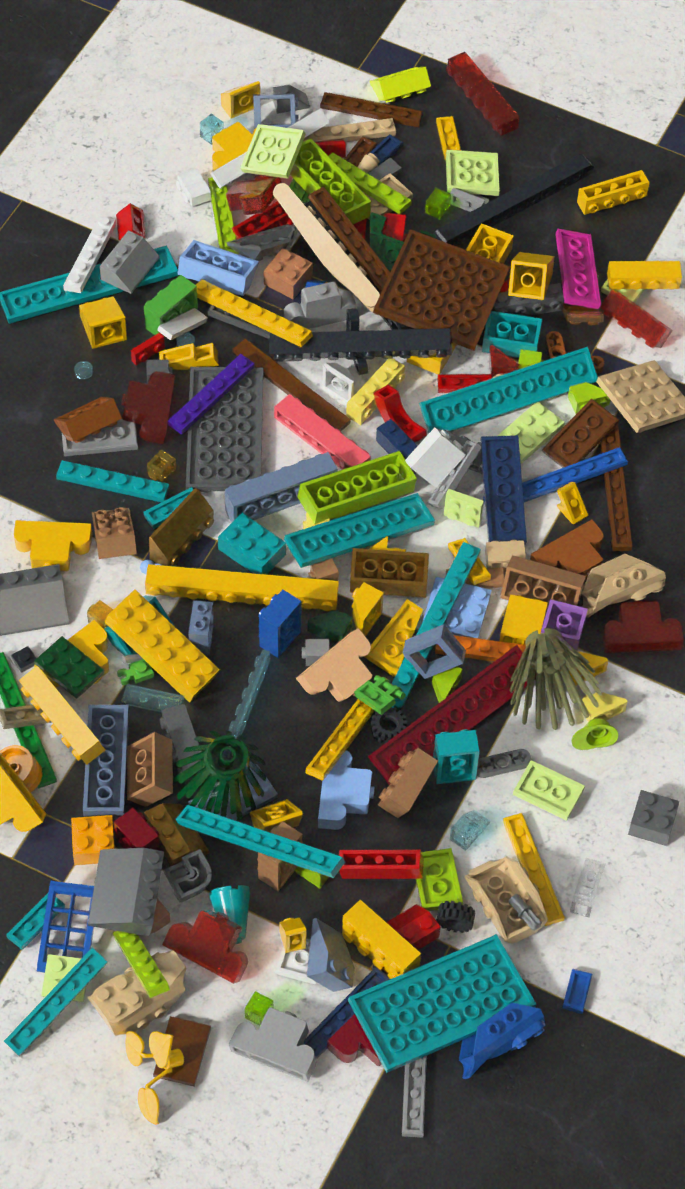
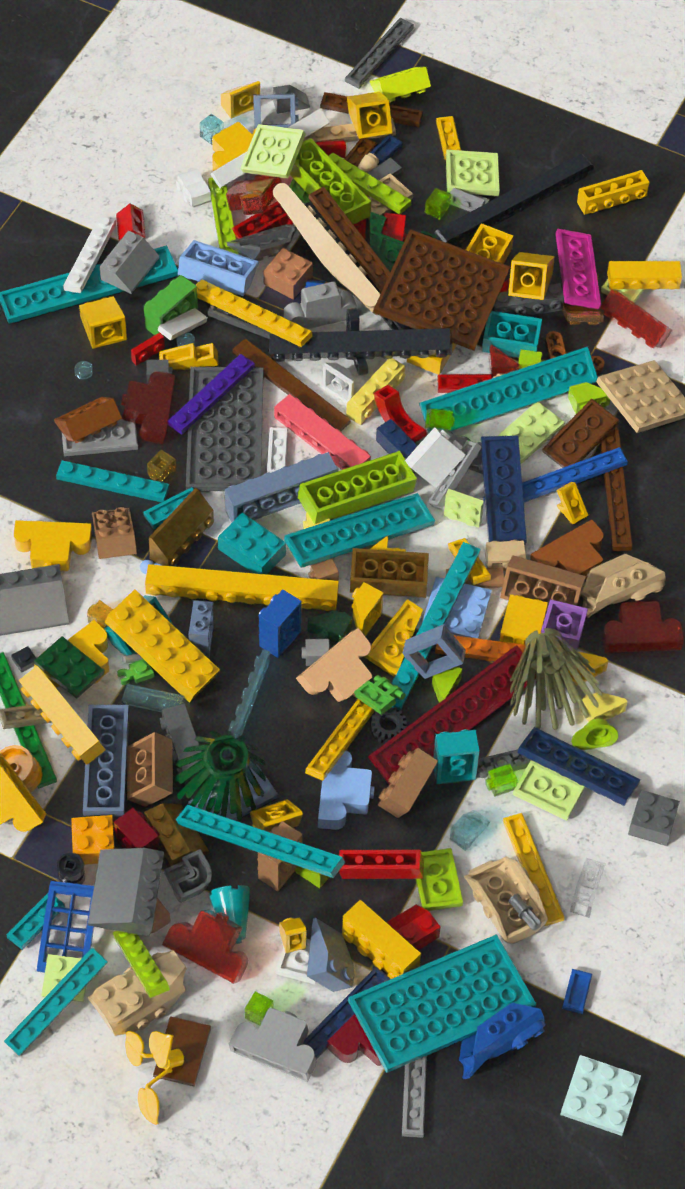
black tyre [436,901,475,933] -> none
clear red brick [446,51,519,136] -> none
none -> black wheel [57,853,85,884]
none -> white tile [267,427,288,473]
none -> dark grey tile [345,18,414,89]
none -> yellow slope [347,91,392,139]
none -> clear neon green brick [425,409,455,430]
none -> clear neon green brick [485,764,518,797]
none -> dark blue plate [517,727,641,806]
none -> light aqua plate [560,1055,641,1136]

